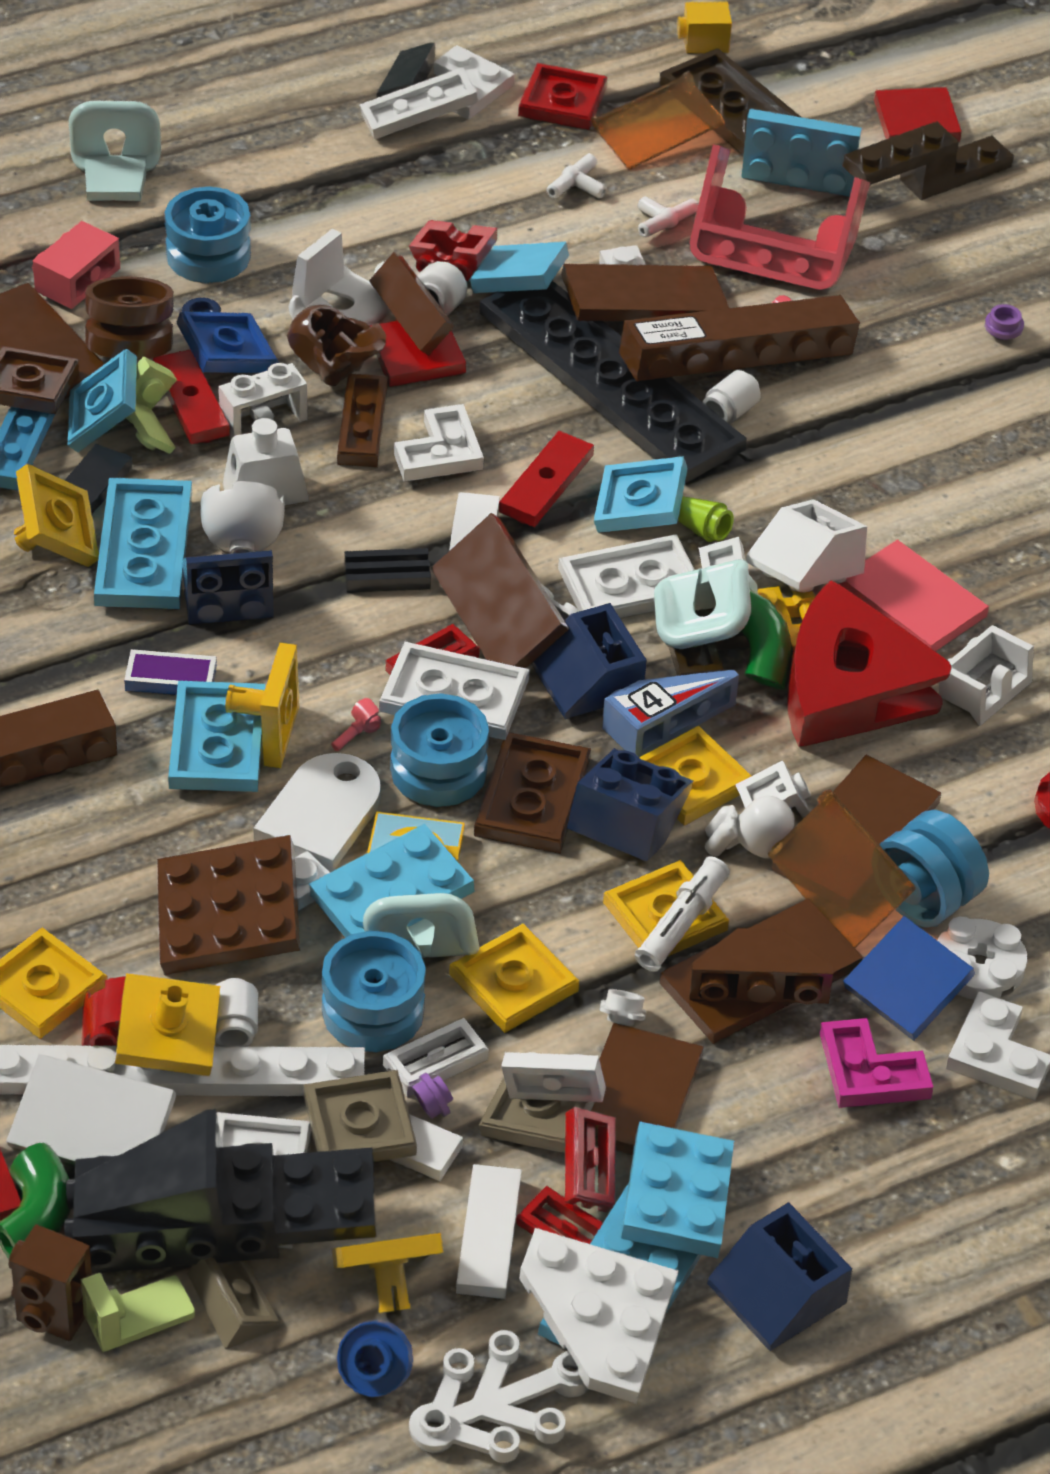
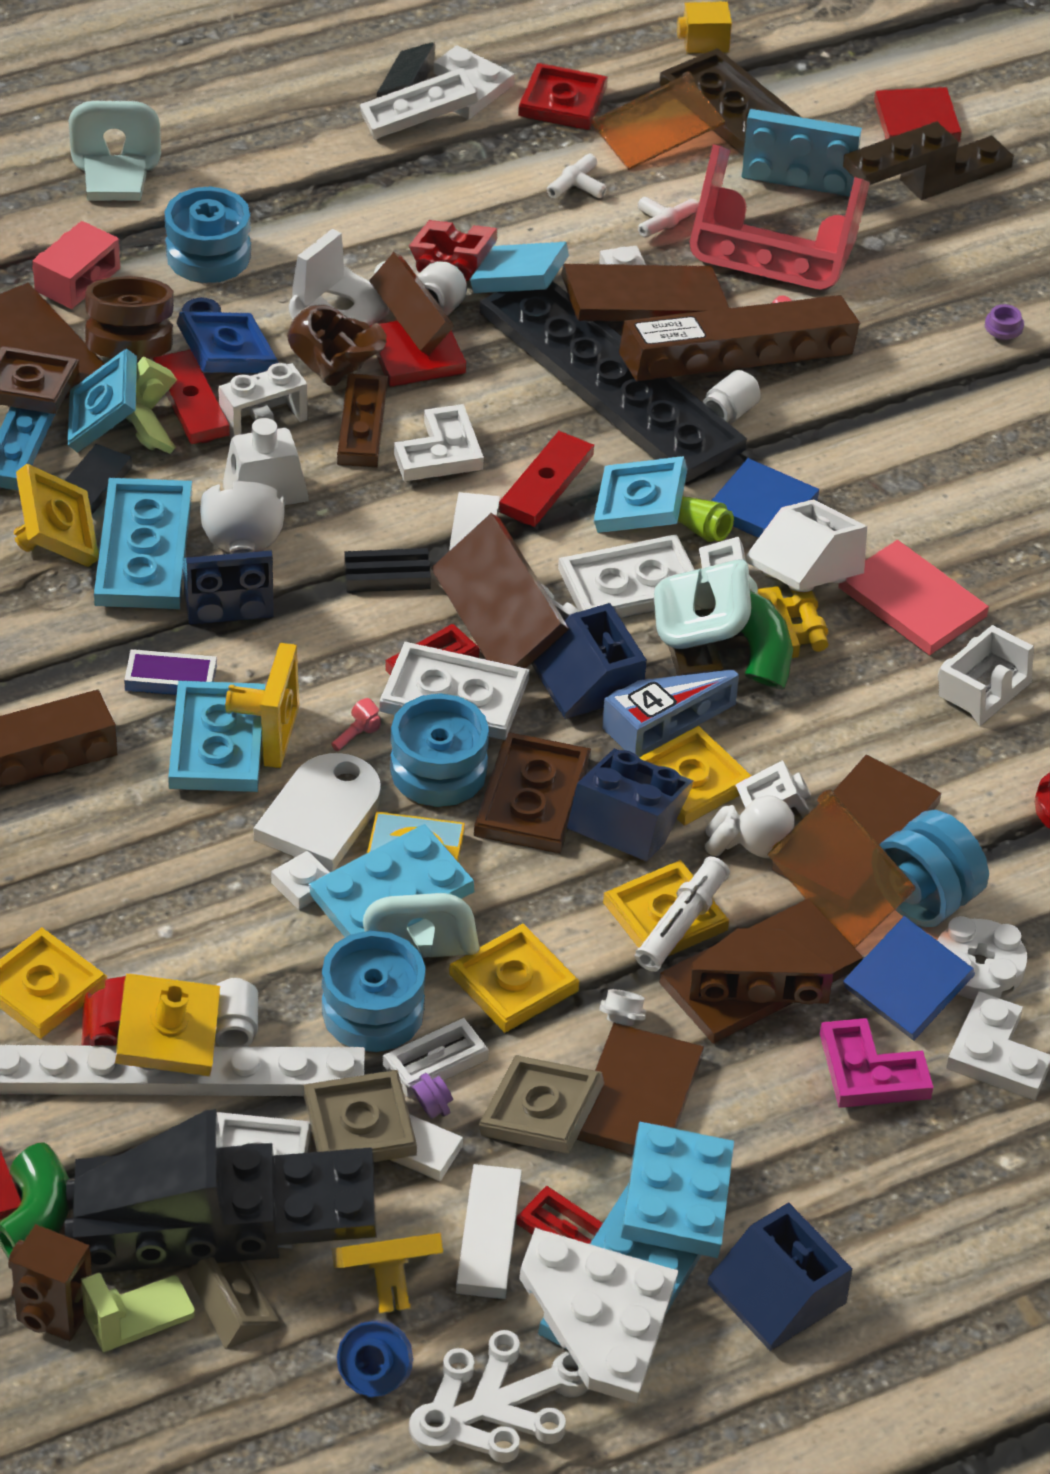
white tile [6,1053,177,1165] -> none
reddish brown plate [157,835,300,975] -> none
white plate [501,1052,606,1102] -> none
red tile [565,1107,615,1213] -> none
red piece [787,580,952,747] -> none
none -> blue tile [711,458,819,538]

